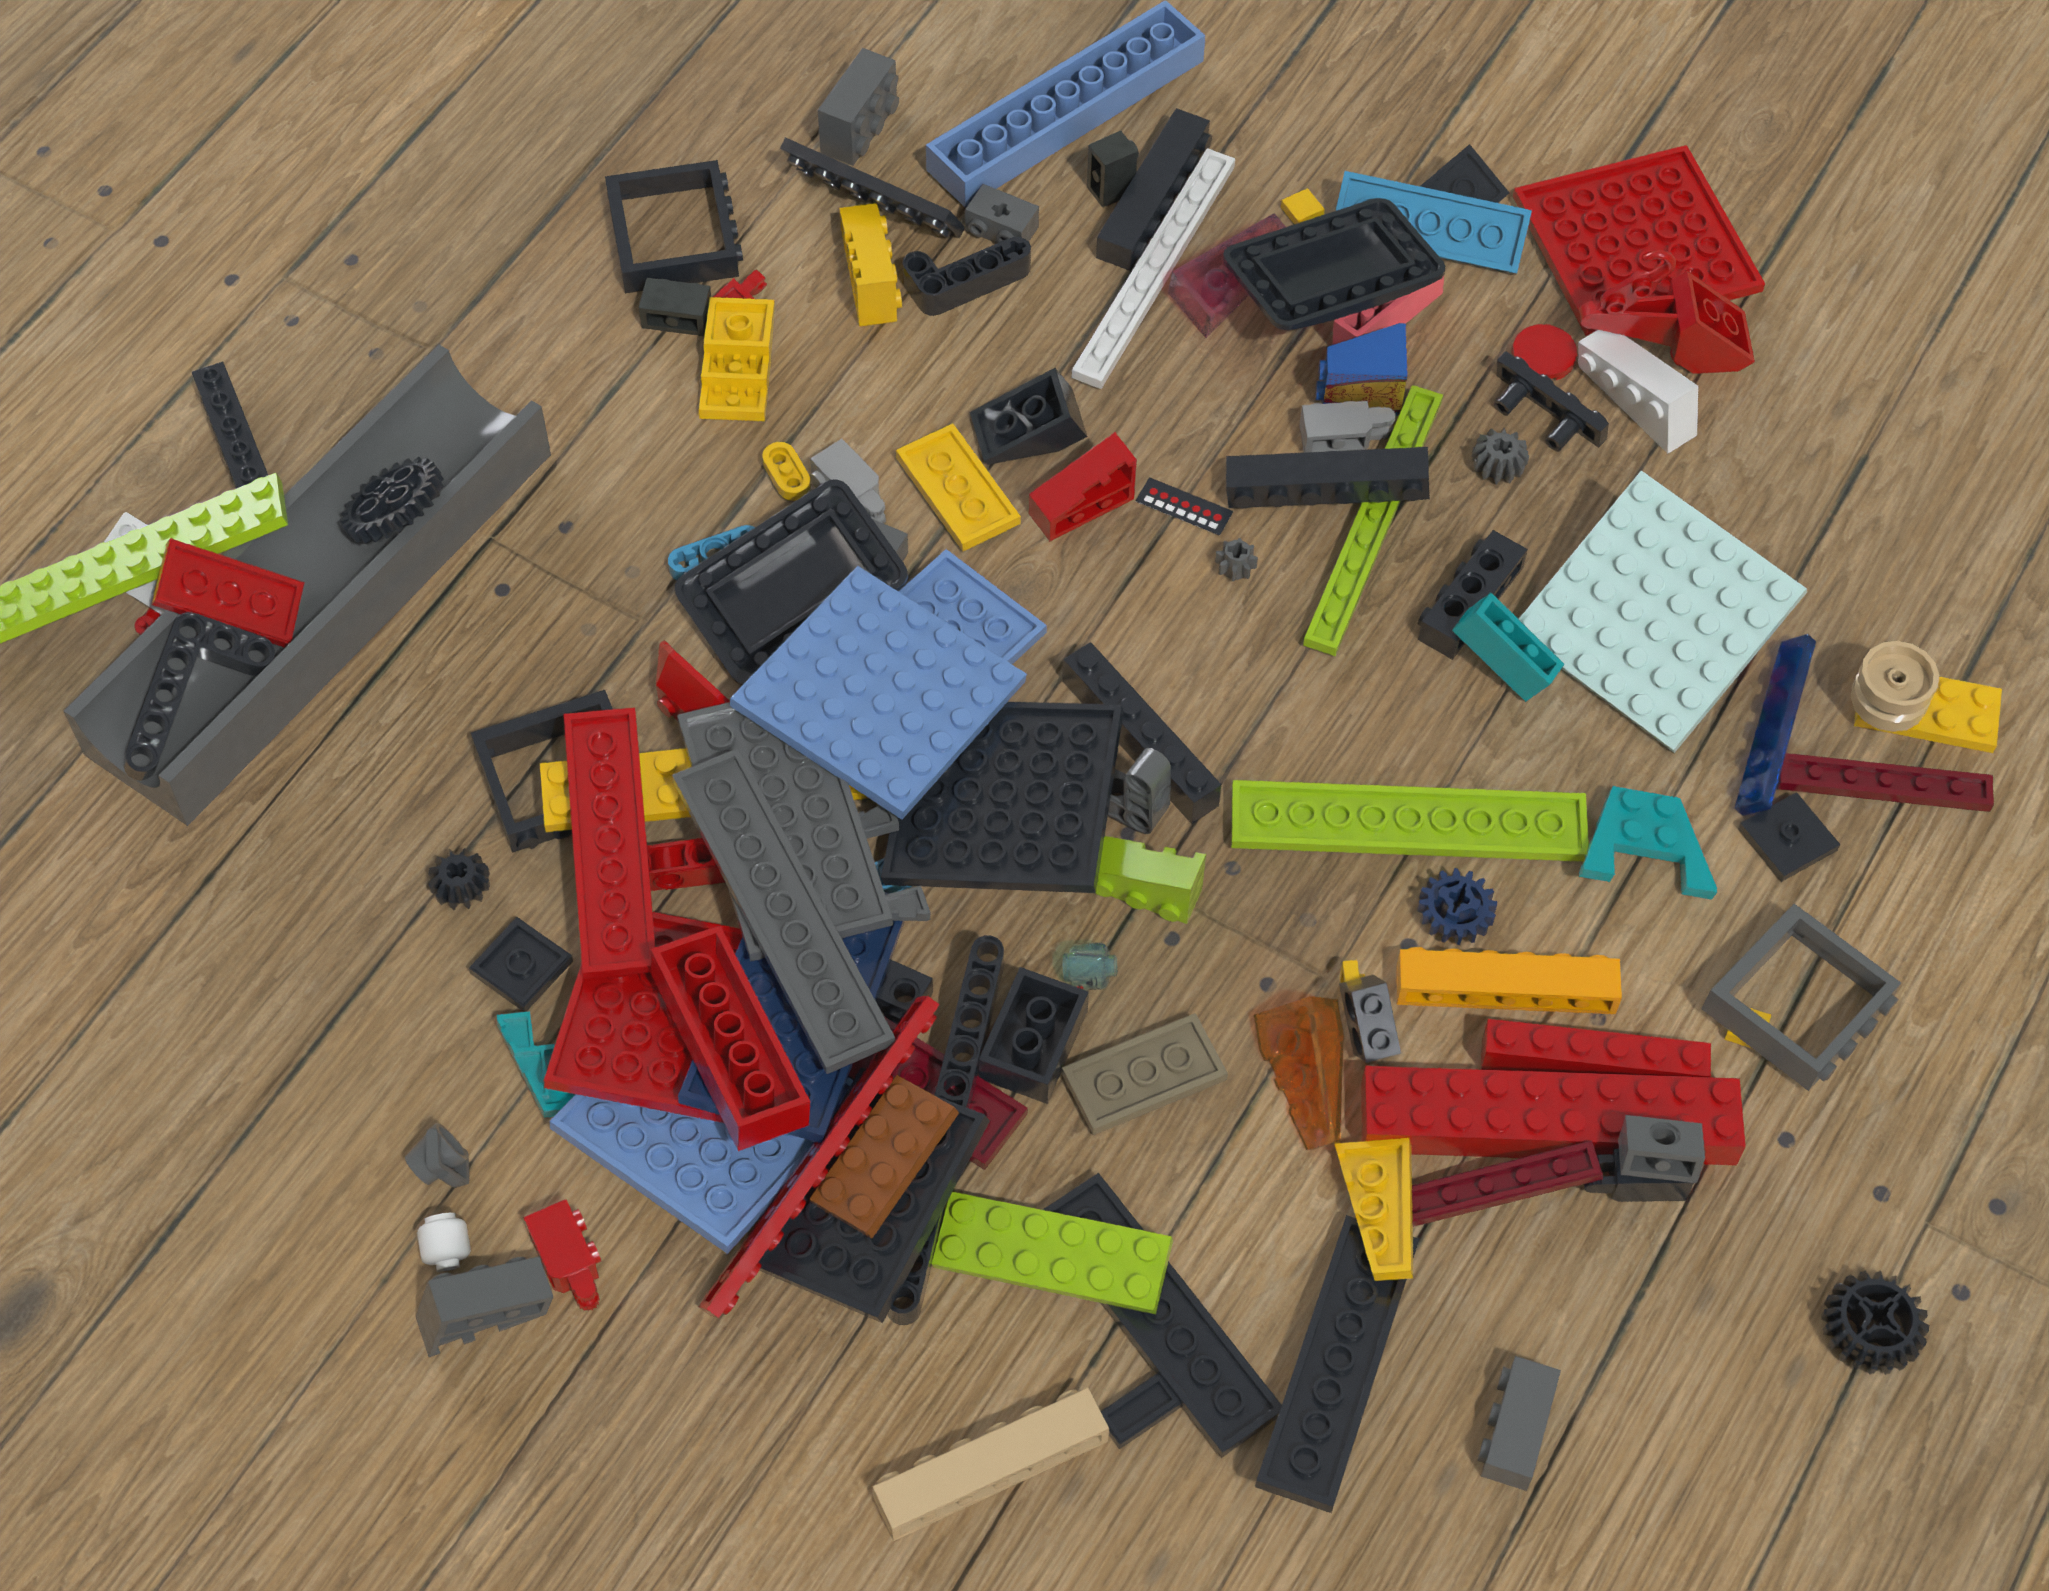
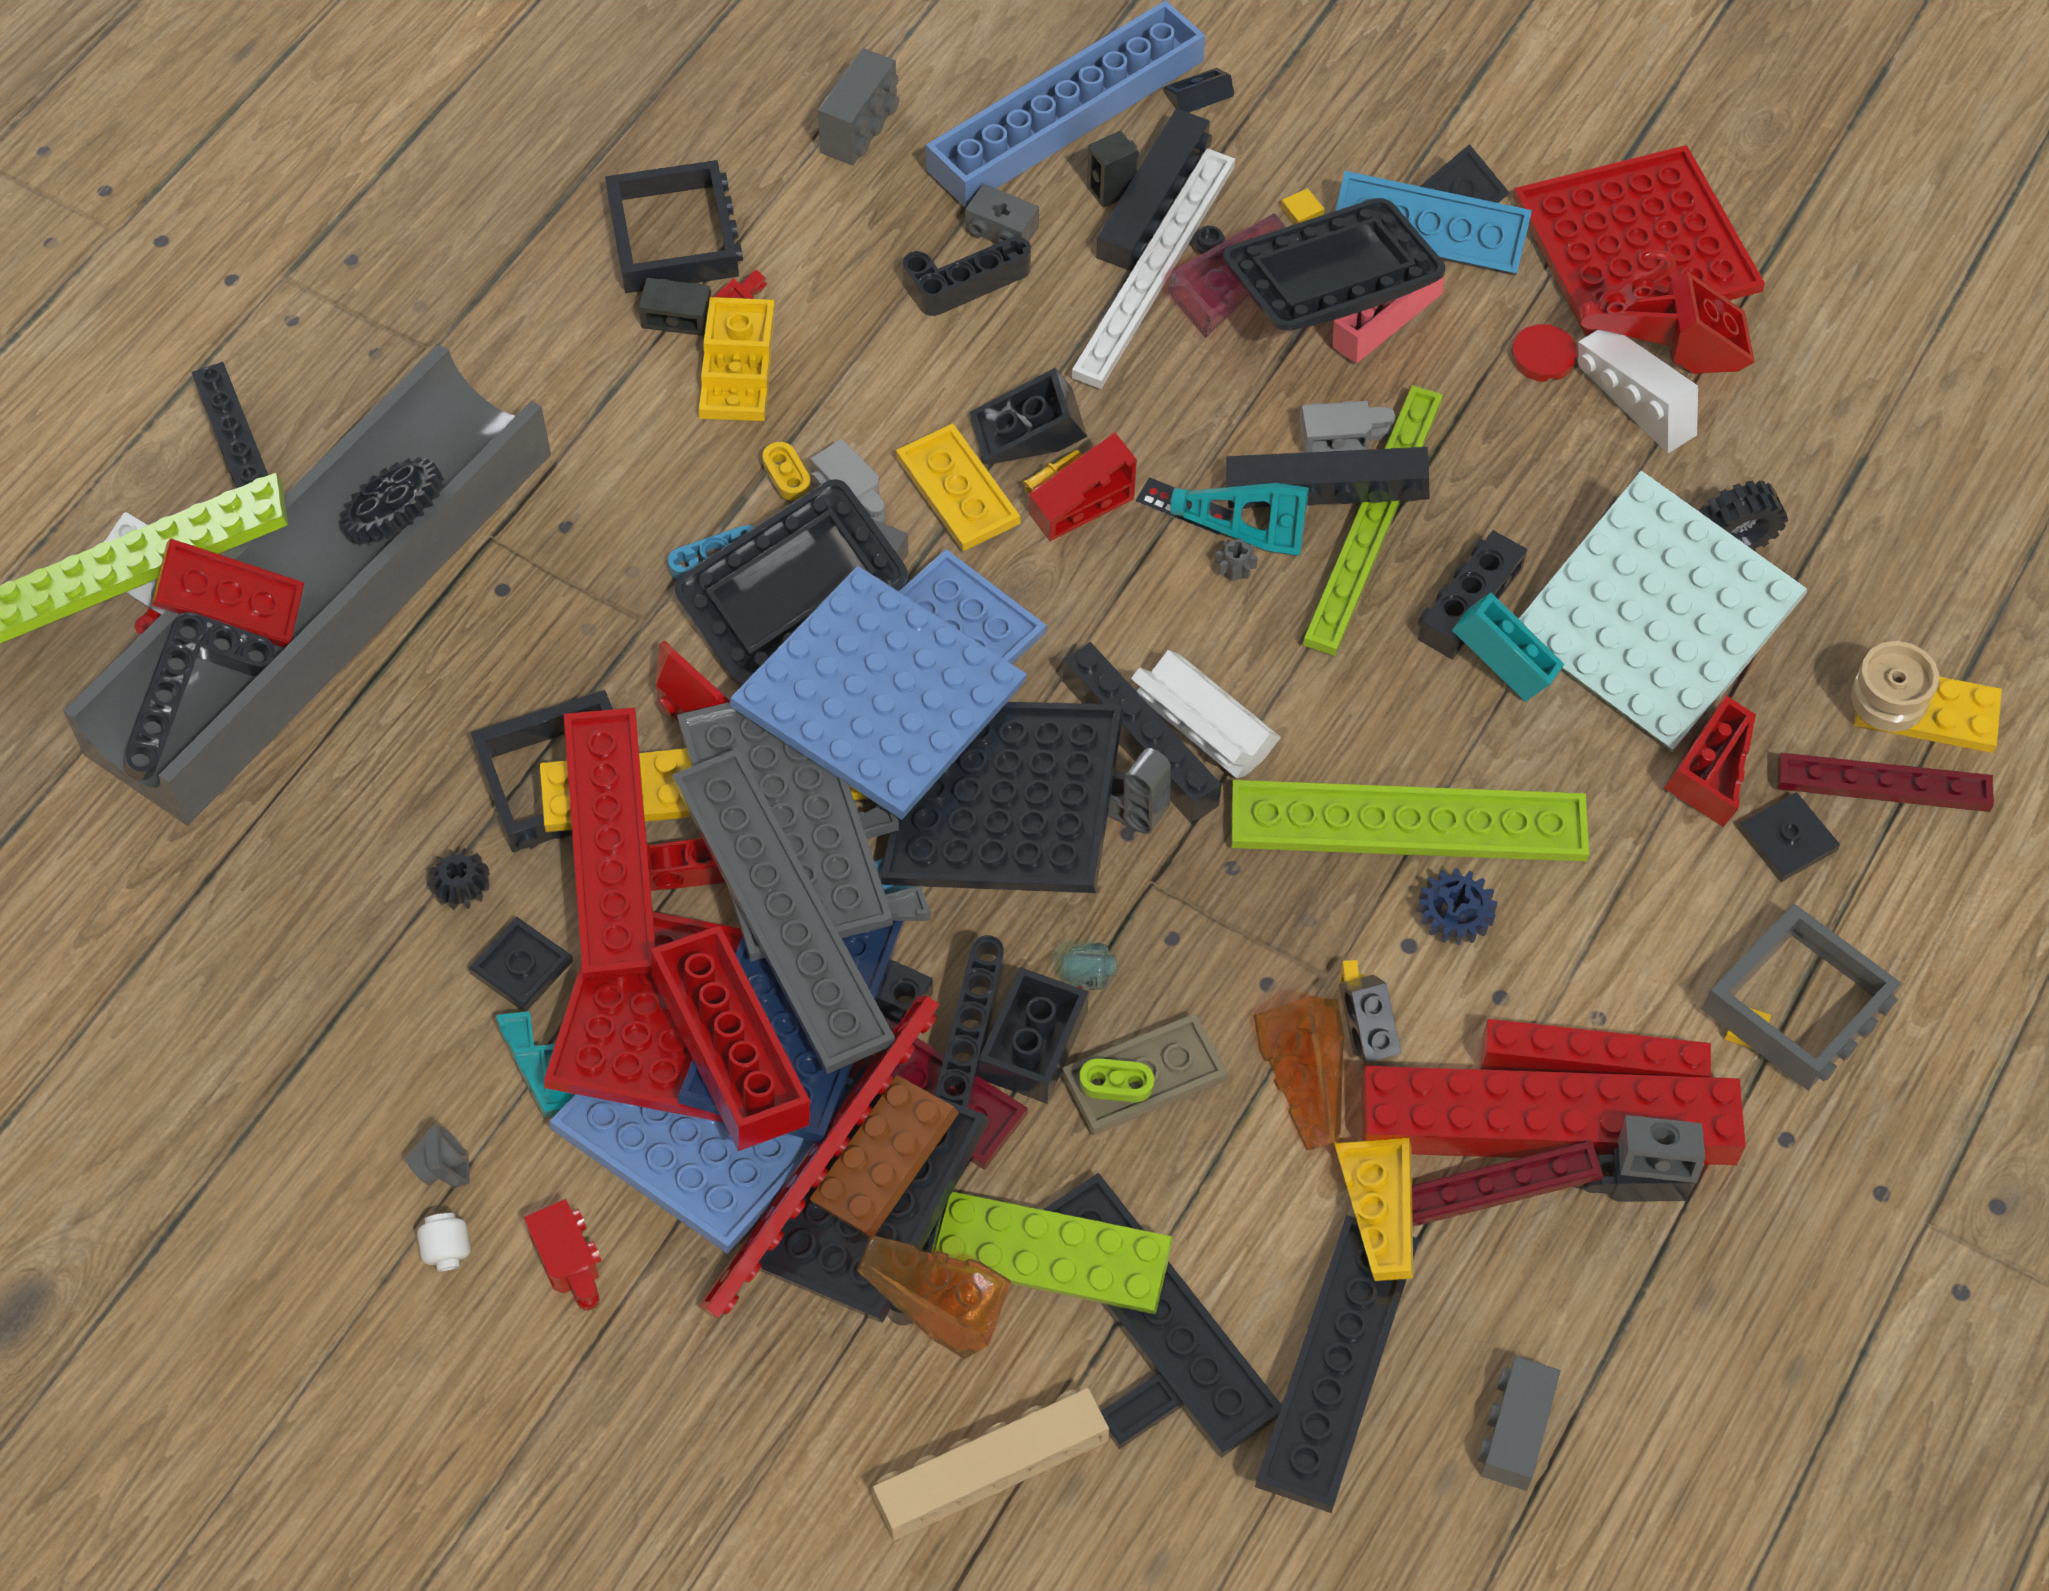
dark grey wedge [416,1257,553,1357] -> none
black plate [780,137,965,239] -> none
yellow wedge [839,203,902,327] -> none
lime wedge [1096,836,1206,924] -> none
blue slope [1316,323,1407,416] -> none
light orange brick [1396,947,1622,1014] -> none
dark grey gear [1472,427,1529,485] -> none
black plate [1494,351,1609,452] -> none
teal wing [1579,786,1717,900] -> none
clear blue plate [1734,634,1816,816] -> none
black gear [1821,1270,1930,1375] -> none
none -> clear orange wedge [857,1236,1011,1359]
none -> yellow axle [1023,450,1082,495]
none -> lime plate [1079,1058,1154,1102]
none -> white brick [1131,650,1281,778]
none -> black slope [1164,68,1234,113]
none -> teal plate [1170,483,1309,556]
none -> black plate [1194,225,1226,256]
none -> red wedge [1664,695,1756,827]
none -> black bush [1699,480,1788,552]

